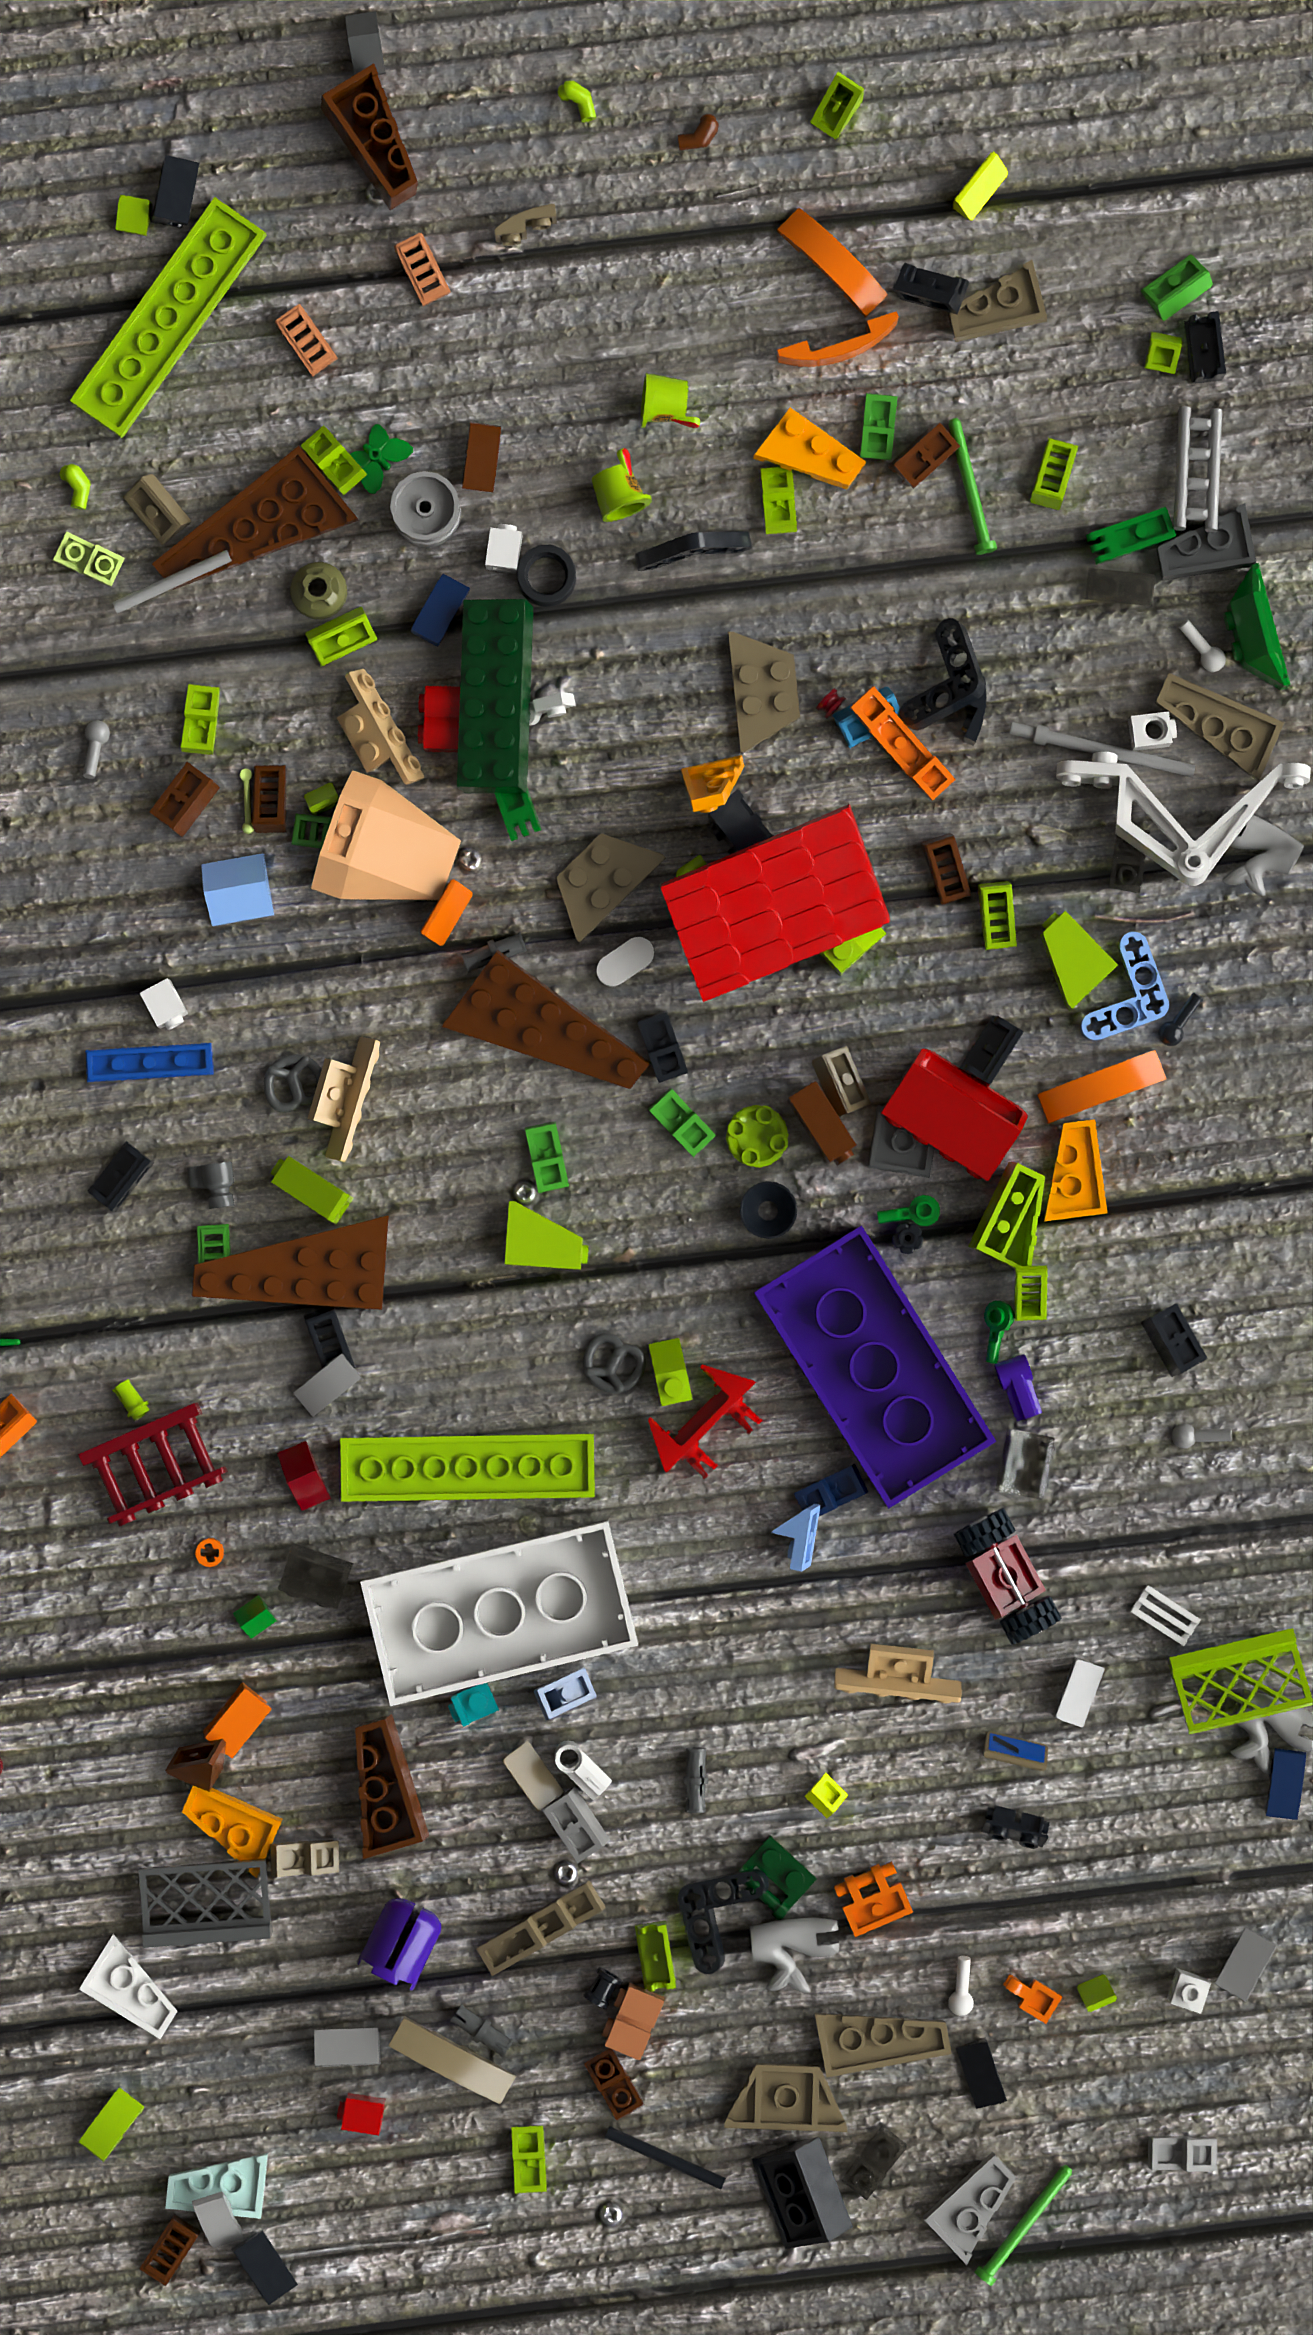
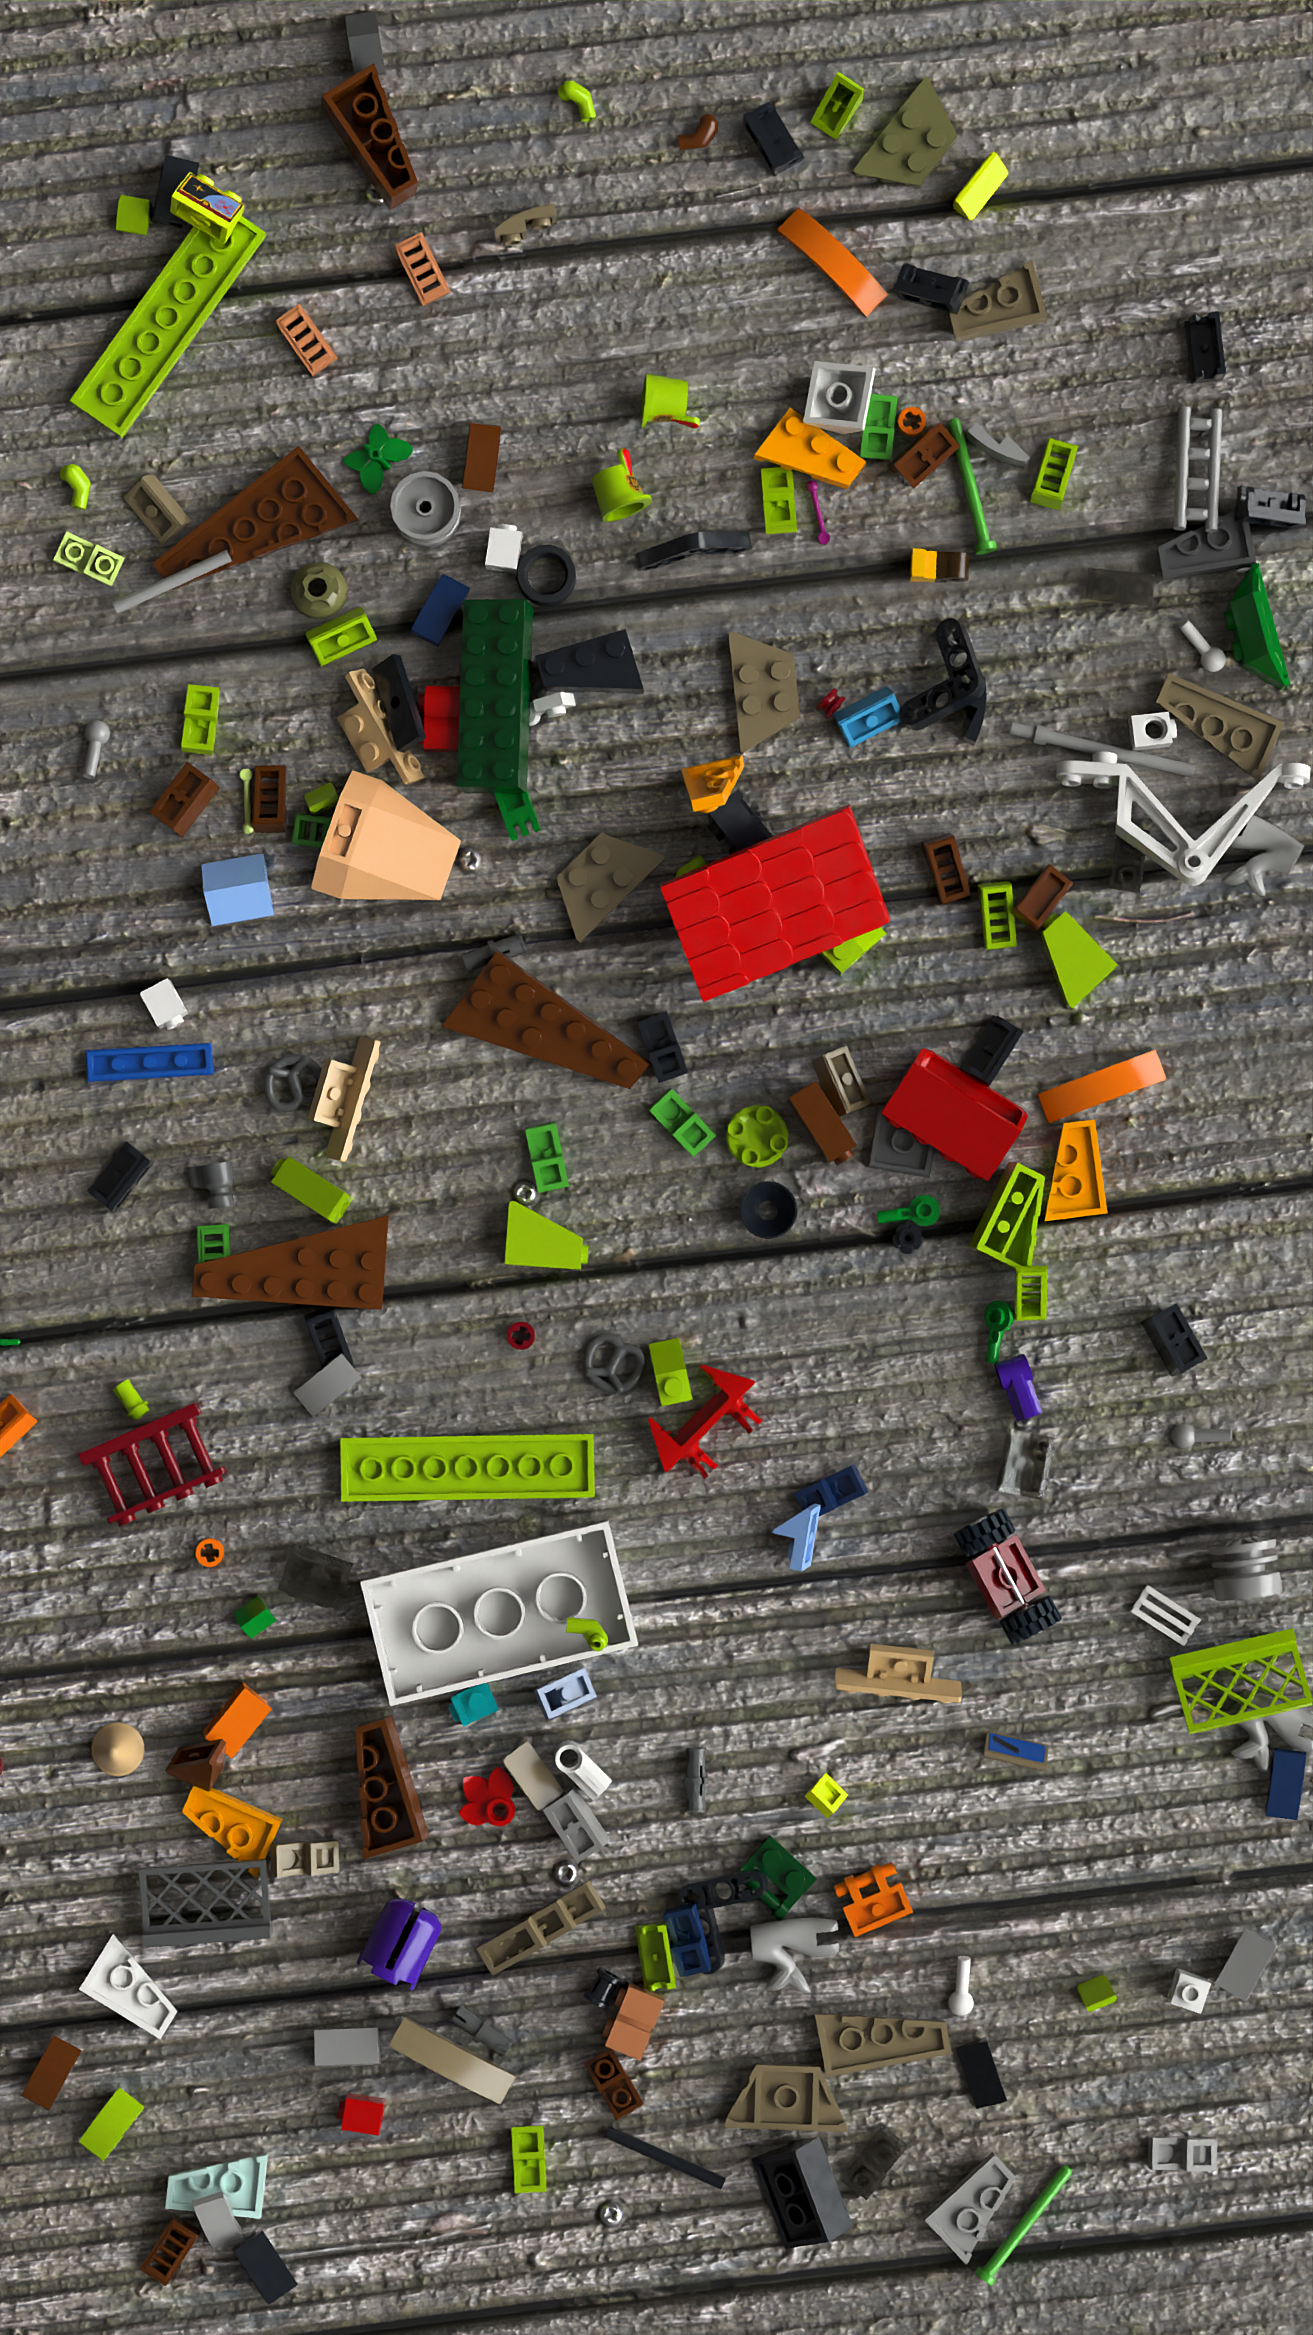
dark red slope [277,1440,331,1511] -> none
lime slope [301,425,367,495] -> none
orange slope [421,879,473,946] -> none
white tile [597,937,654,987] -> none
dark purple tile [754,1226,997,1509] -> none
orange slope [776,311,899,367] -> none
orange slope [850,686,956,801] -> none
black hinge [981,1805,1050,1849] -> none
orange plate [1003,1974,1062,2024] -> none
slope [1053,1657,1105,1728] -> none
light blue beam [1080,932,1169,1041] -> none
green hinge [1085,507,1176,565] -> none
bright green slope [1141,254,1213,321] -> none
lime slope [1144,332,1182,374] -> none
black bar [1158,992,1203,1046] -> none
none -> reddish brown slope [21,2036,82,2111]
none -> tan hat [91,1722,145,1776]
none -> slope [170,172,245,244]
none -> black tile [372,654,426,753]
none -> red plate [459,1766,515,1827]
none -> dark red bush [507,1322,535,1350]
none -> black wedge [535,629,644,694]
none -> lime arm [566,1617,608,1652]
none -> dark blue slope [663,1903,711,1977]
none -> black hinge [743,101,804,177]
none -> white slope [803,361,875,435]
none -> magenta hinge [806,480,830,545]
none -> olive wing [852,76,958,189]
none -> orange bush [898,407,926,437]
none -> leg [910,548,969,583]
none -> light grey slope [966,422,1030,468]
none -> reddish brown tile [1011,864,1074,932]
none -> light grey wheel [1209,1536,1283,1601]
none -> hinge [1235,485,1306,529]

